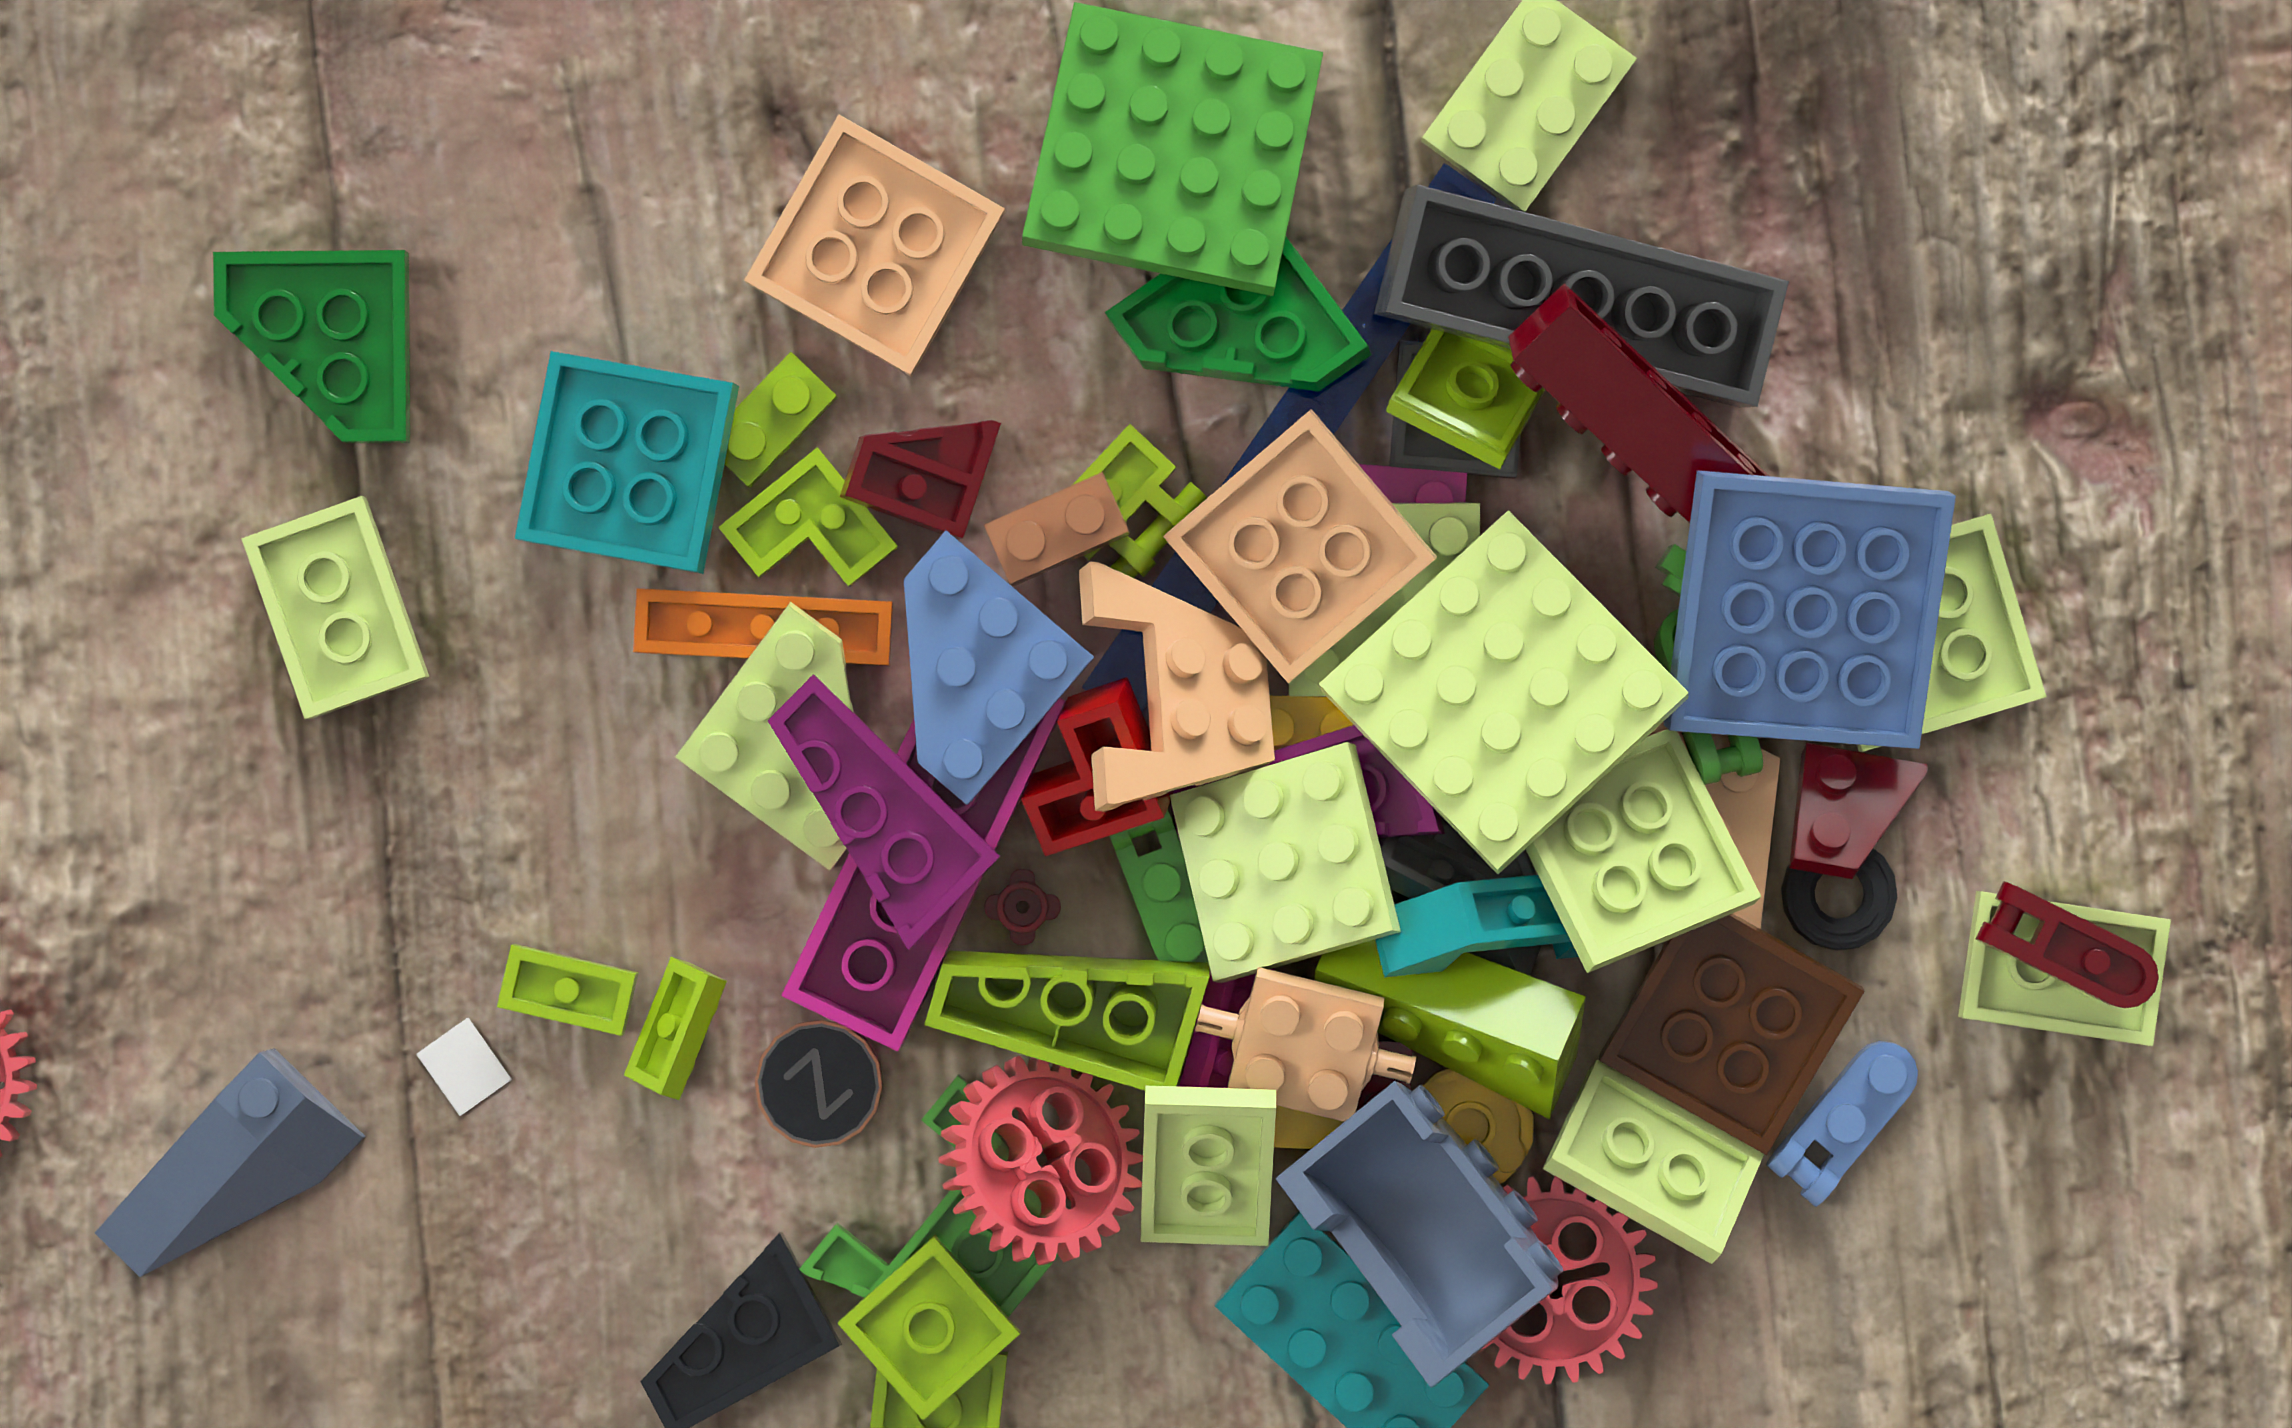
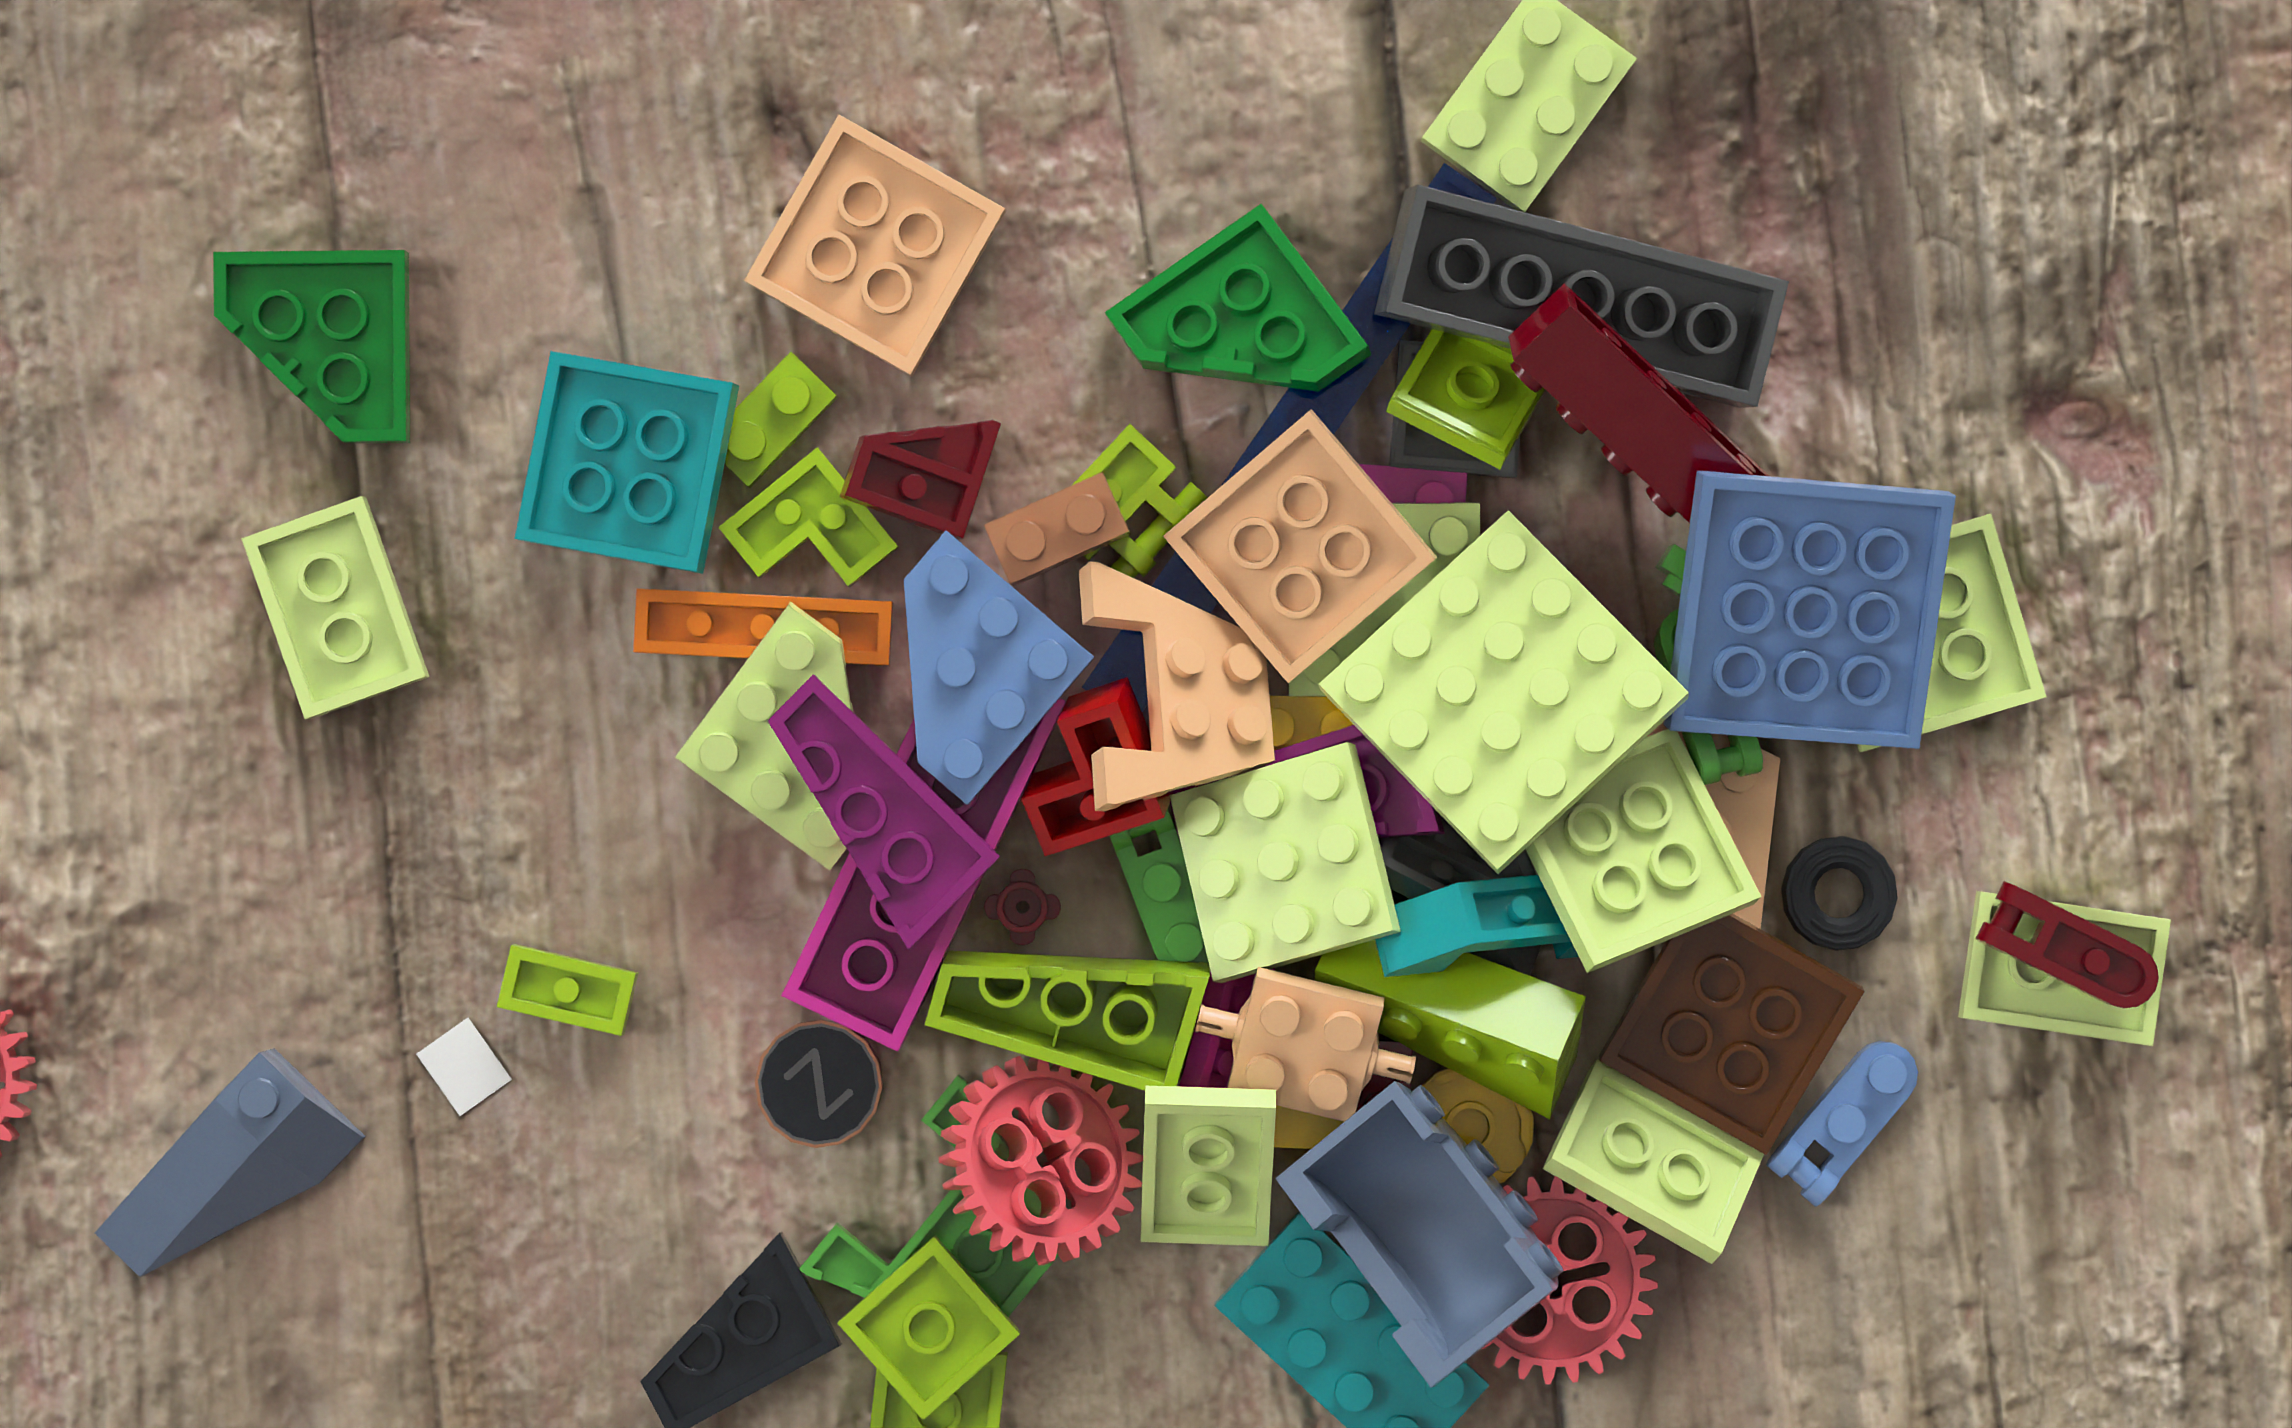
lime plate [624,957,727,1100] -> none
bright green plate [1022,2,1323,296] -> none
dark red wing [1789,743,1928,879] -> none

